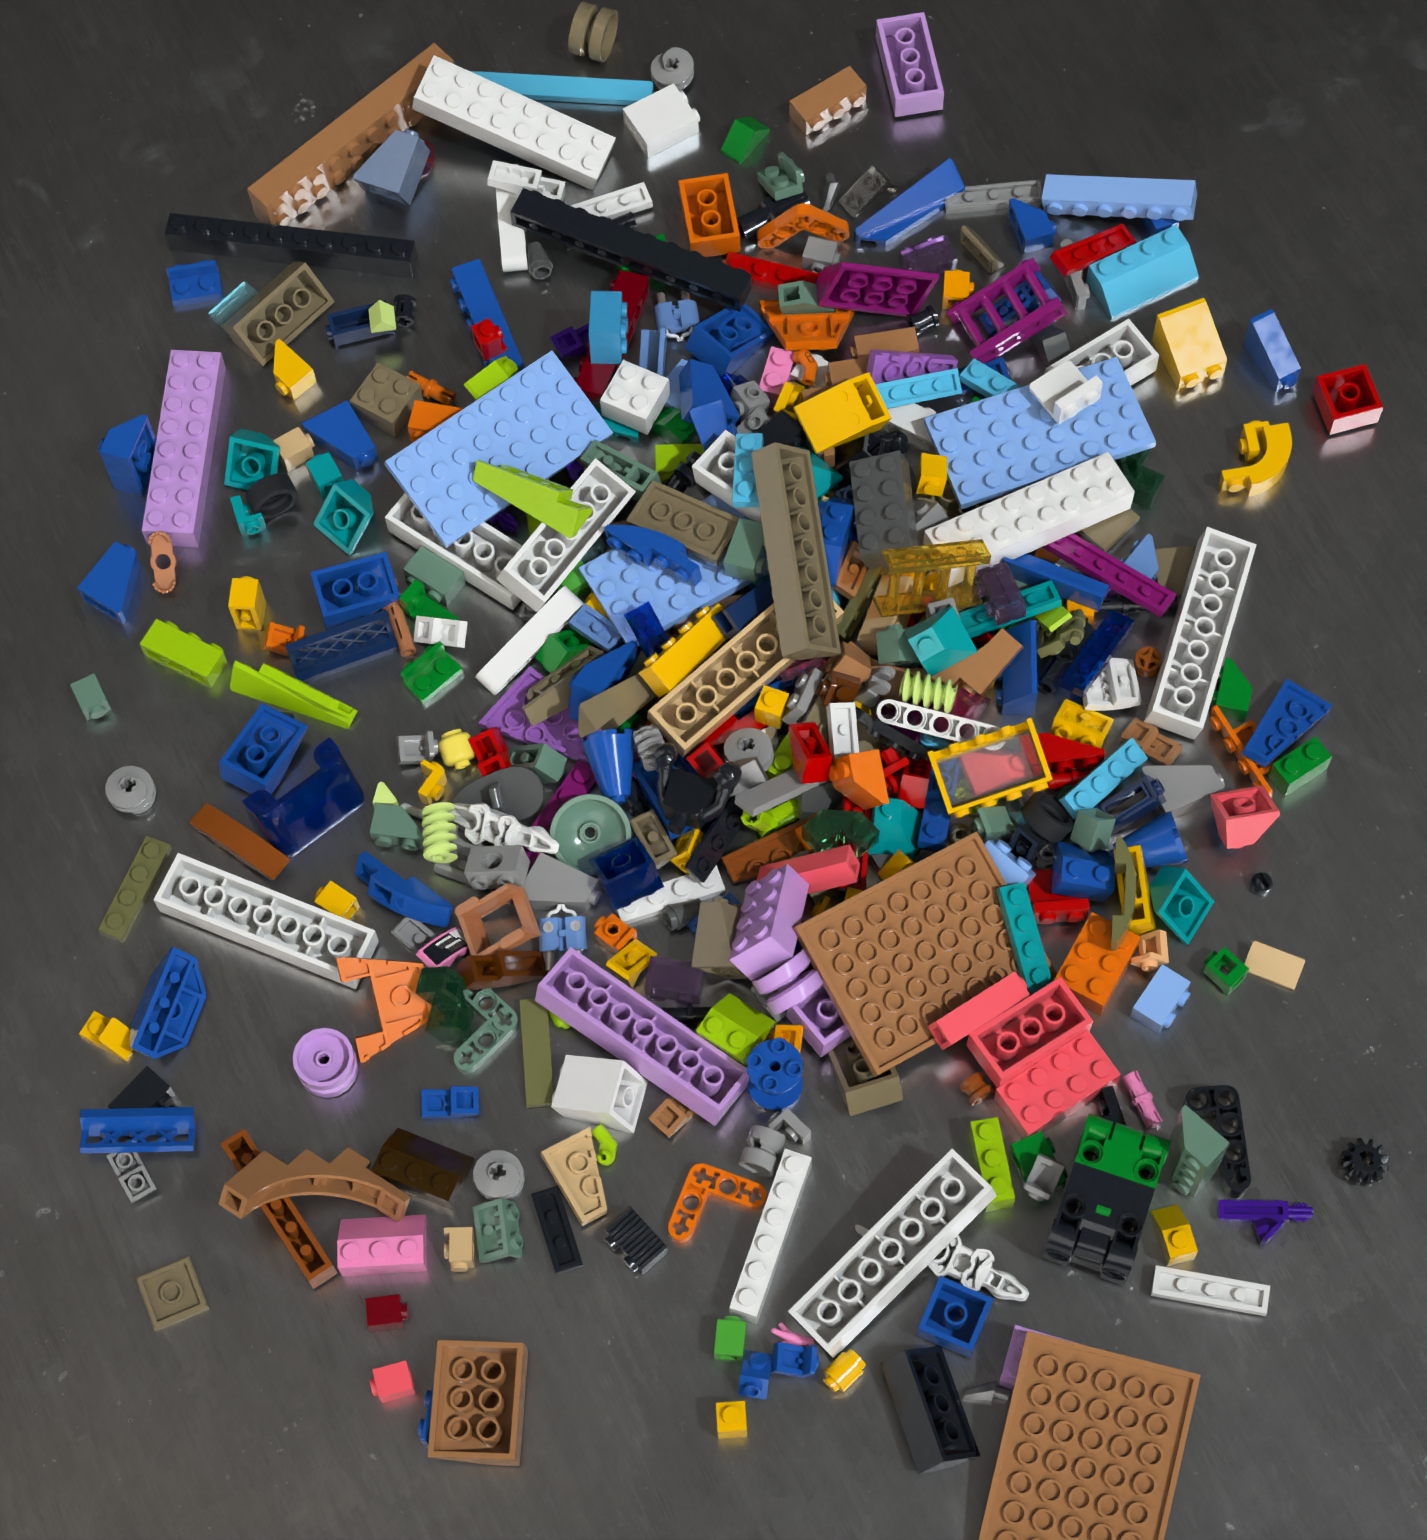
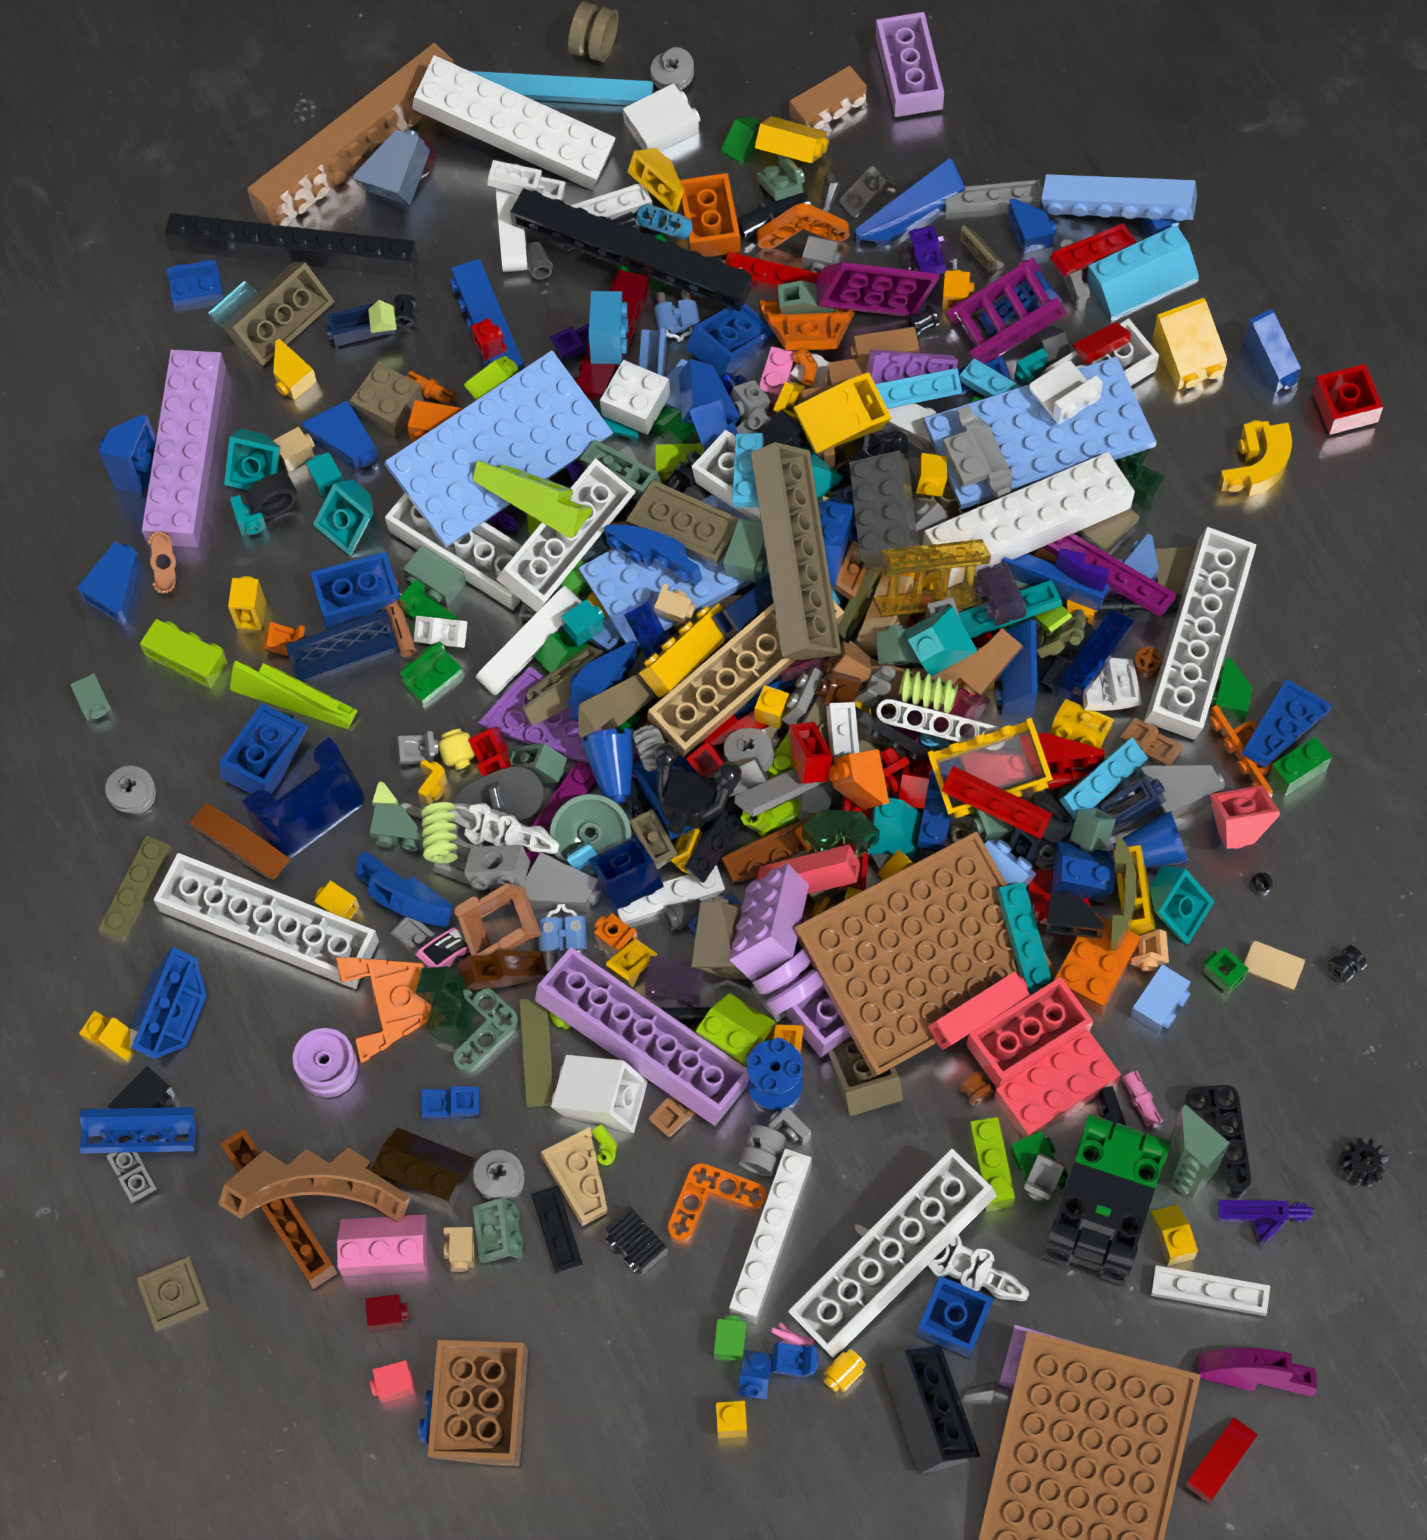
none -> teal brick [561,599,605,647]
none -> medium azure slope [566,841,599,870]
none -> yellow slope [627,148,684,213]
none -> dark azure beam [637,204,692,240]
none -> tan brick [654,583,697,625]
none -> yellow brick [755,116,829,163]
none -> dark purple slope [909,226,946,274]
none -> red plate [941,766,1053,839]
none -> light grey plate [943,405,1012,498]
none -> teal bracket [1014,348,1048,387]
none -> black slope [1046,891,1104,939]
none -> dark purple slope [1056,548,1109,592]
none -> red slope [1072,322,1131,365]
none -> red slope [1185,1417,1258,1504]
none -> magenta slope [1196,1348,1317,1397]
none -> black wheel [1328,945,1367,983]

